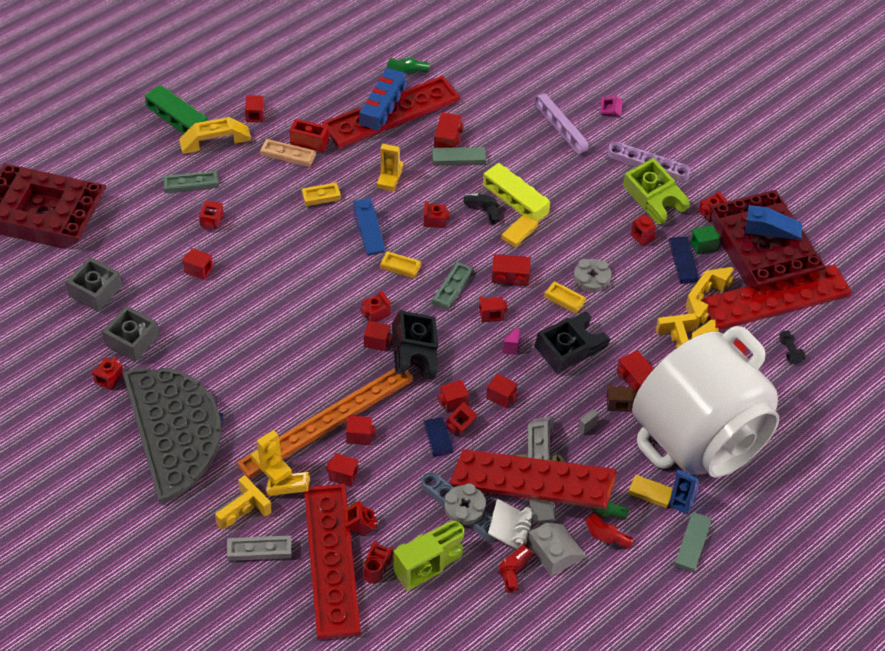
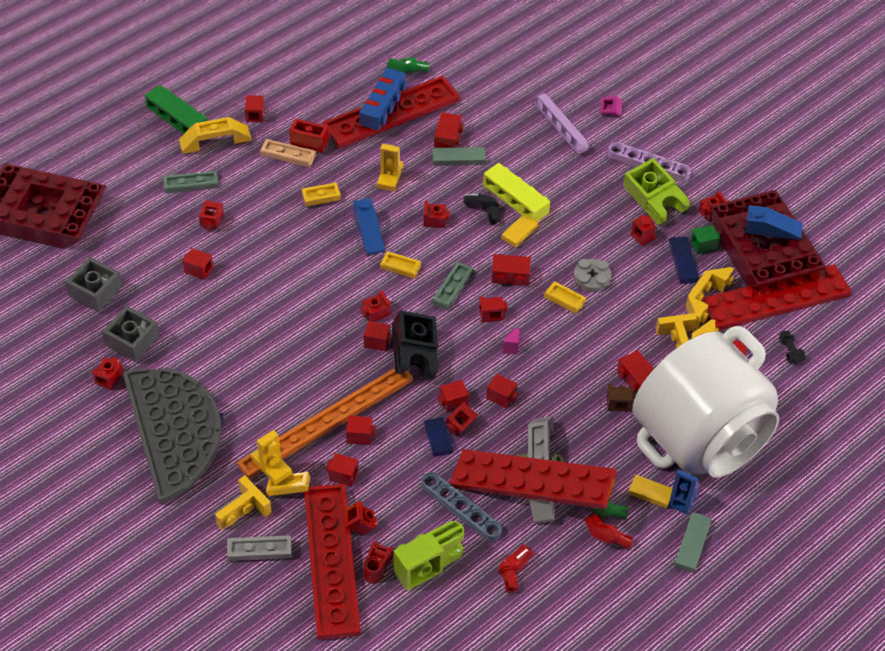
light grey plate [444,484,486,525] -> none
white hinge [488,499,533,550] -> none
light grey slope [528,523,586,576] -> none
black brick [534,312,611,374] -> none
light grey tile [578,409,599,435] -> none

